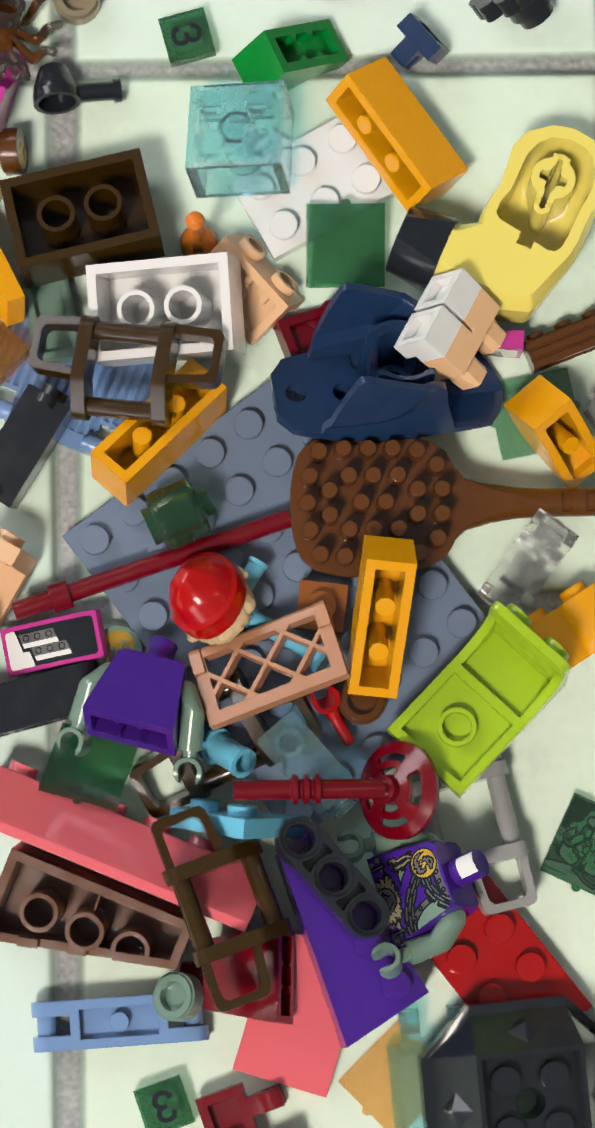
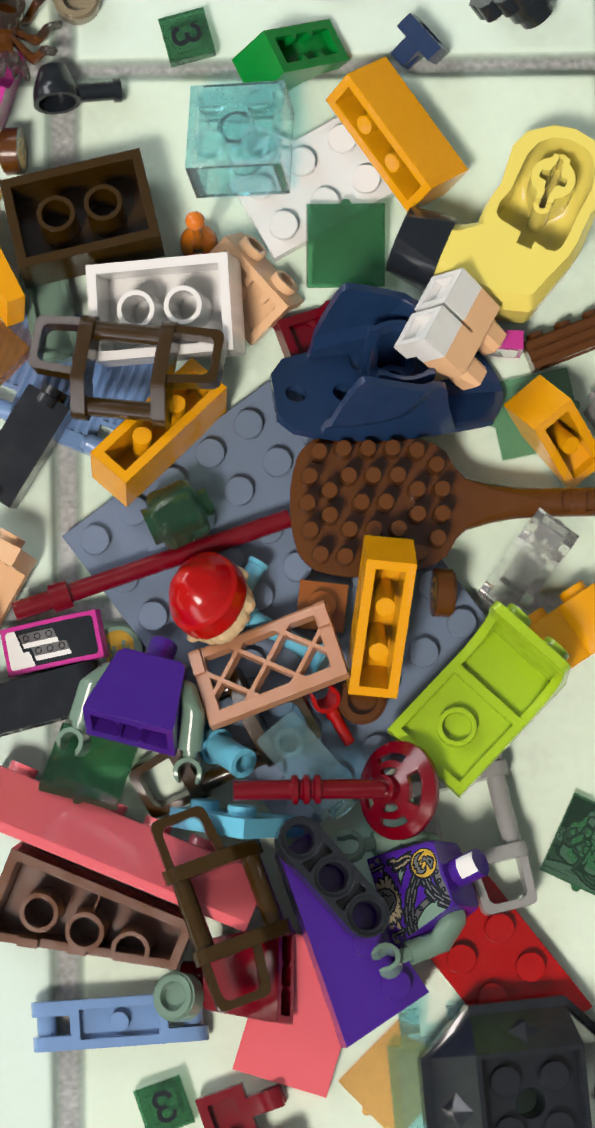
none -> reddish brown tile [430,568,457,617]

